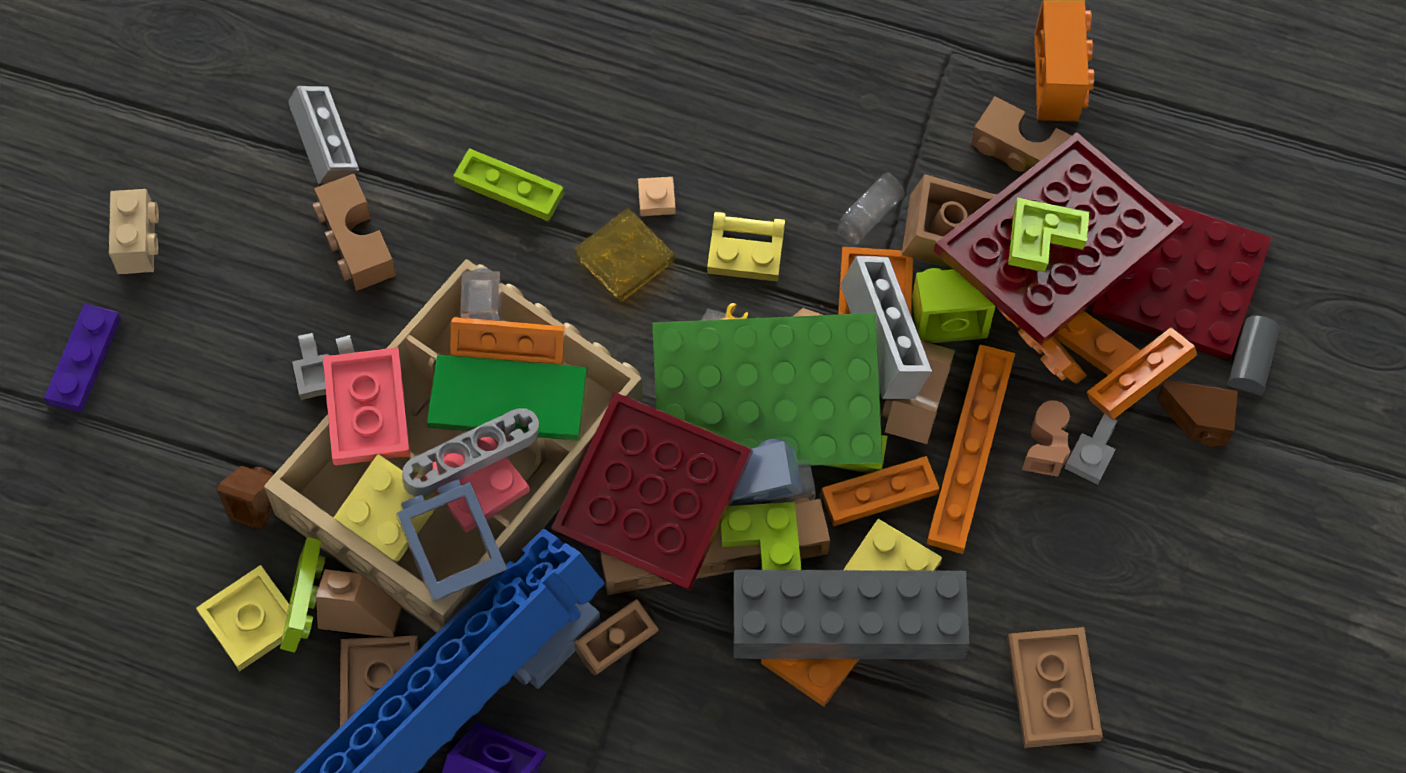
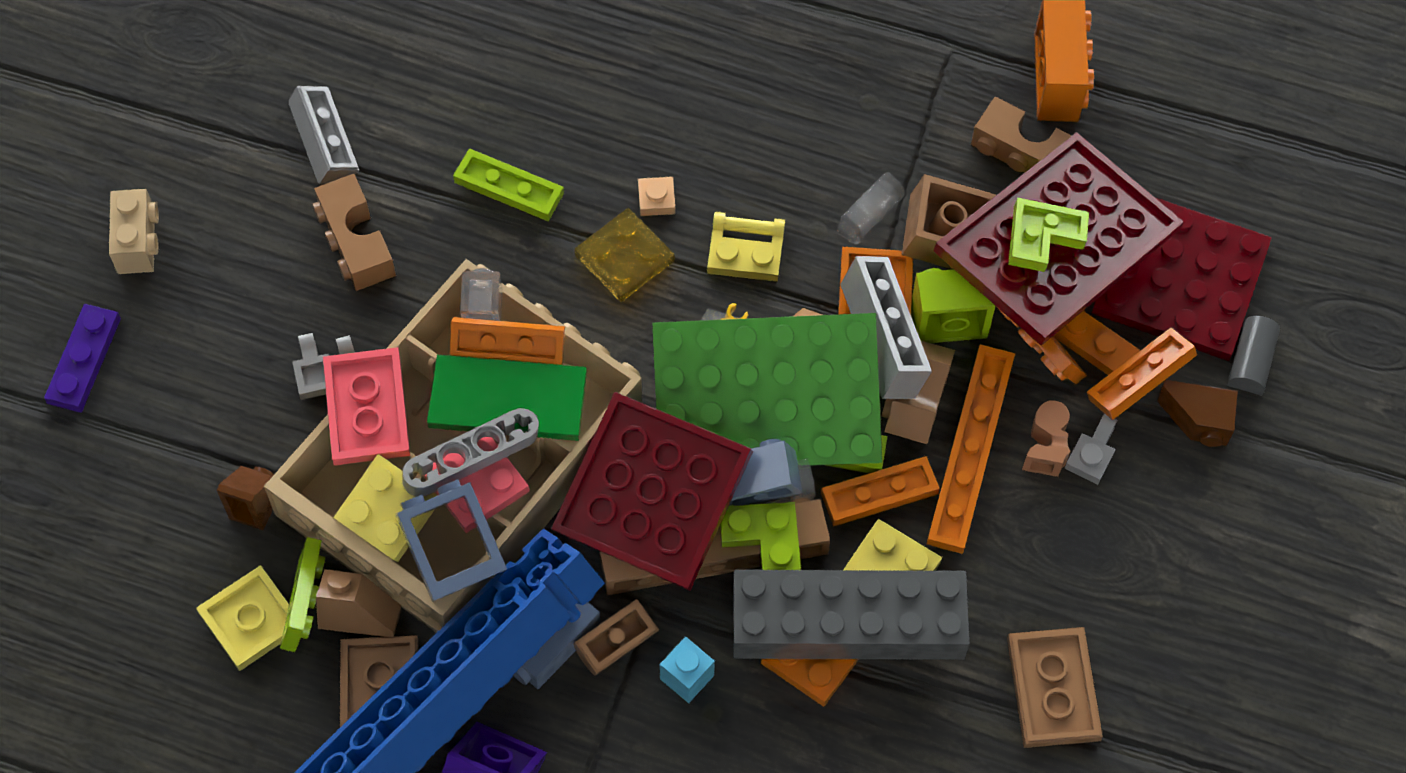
none -> medium azure brick [660,637,715,703]

